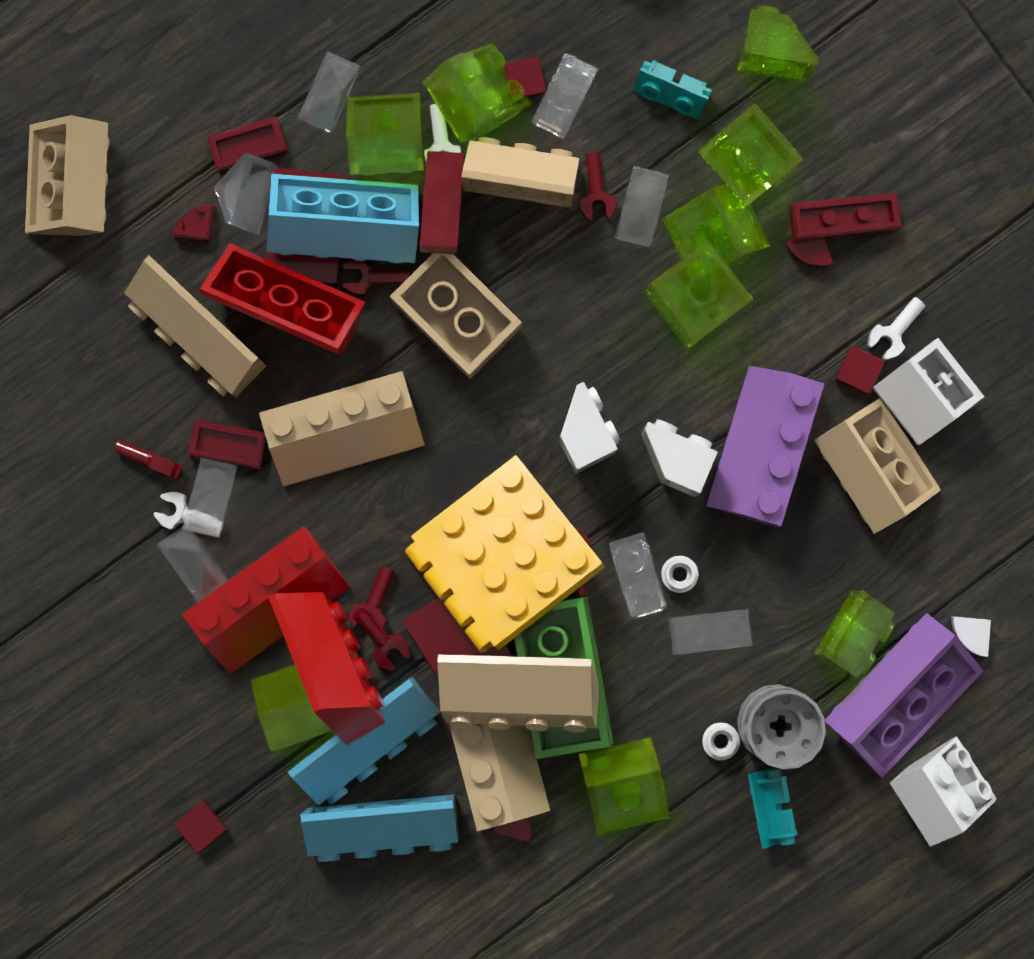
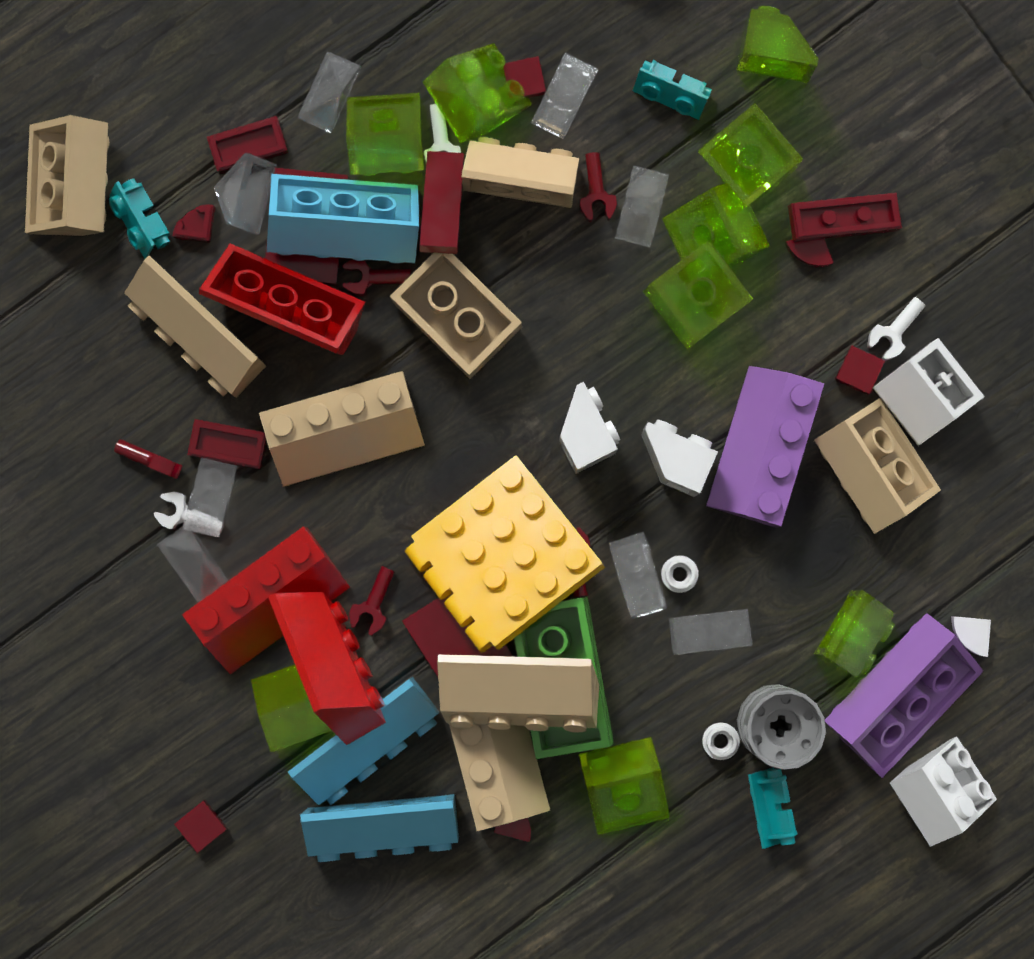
dark red bar [353,608,410,671] -> none
none -> teal hinge [109,178,170,259]

